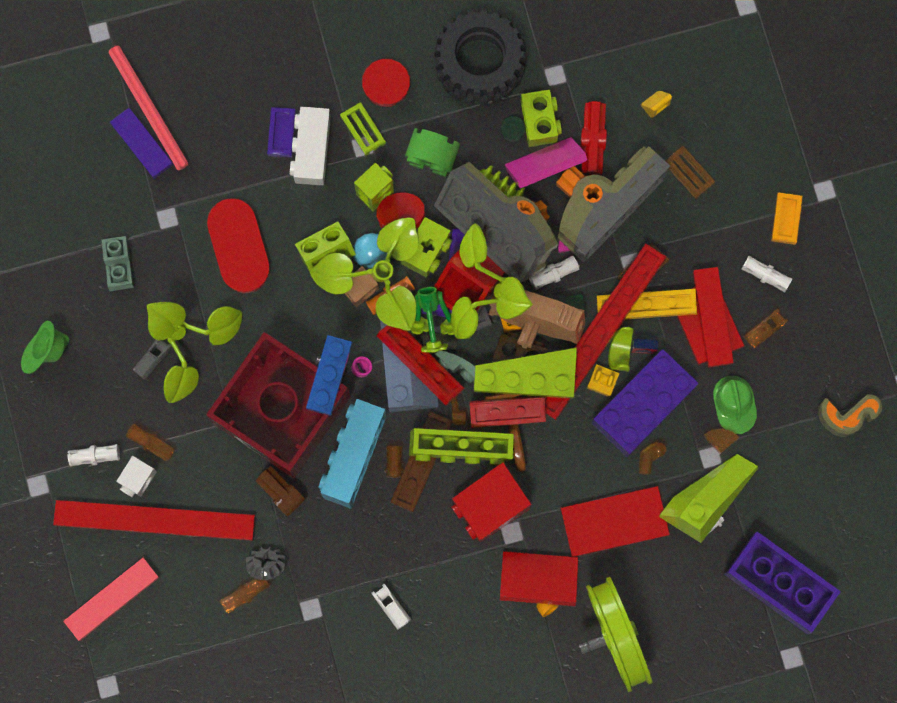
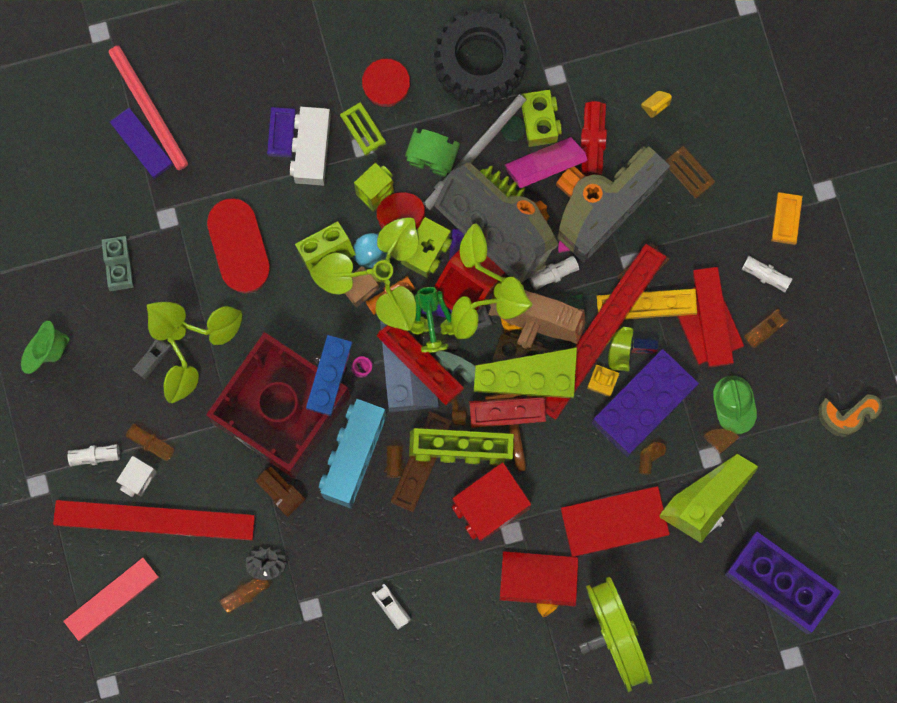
none -> light grey bar [423,94,526,210]

